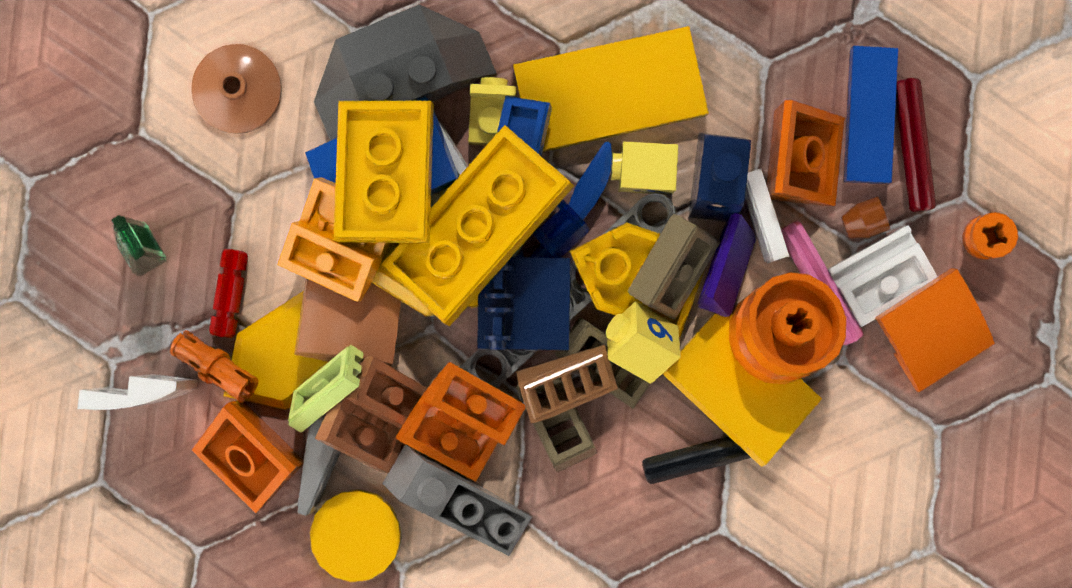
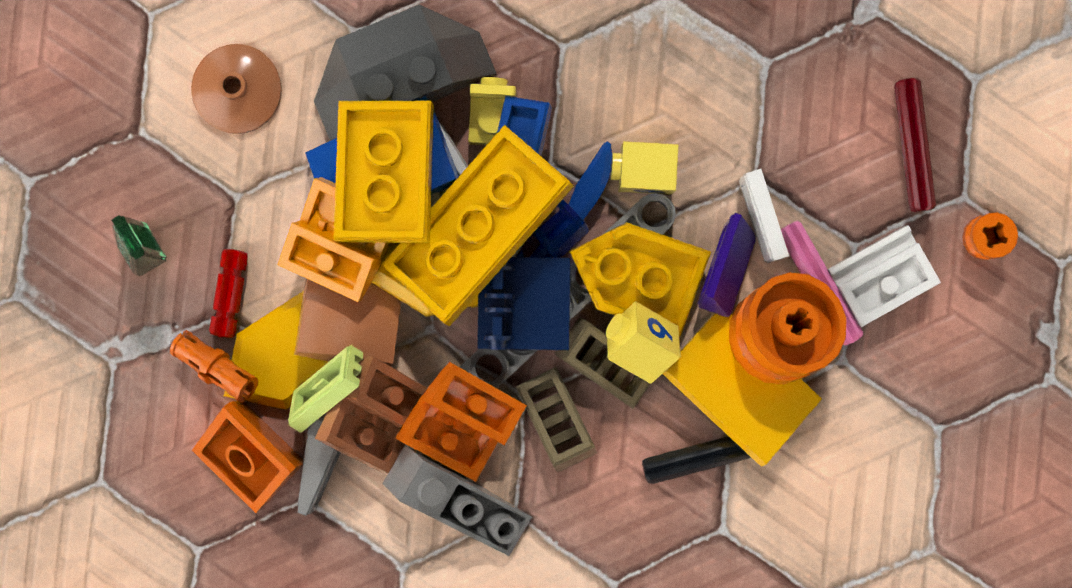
white slope [77,374,198,410] -> none
yellow tile [310,489,402,582] -> none
yellow tile [513,26,709,152] -> none
medium nougat slope [516,345,618,424] -> none
dark tan slope [628,214,721,320] -> none
dark blue torso [688,132,751,222] -> none
orange slope [766,100,845,206] -> none
dark orange hose [841,196,891,238] -> none
blue tile [843,46,898,185] -> none
orange slope [875,268,995,392] -> none

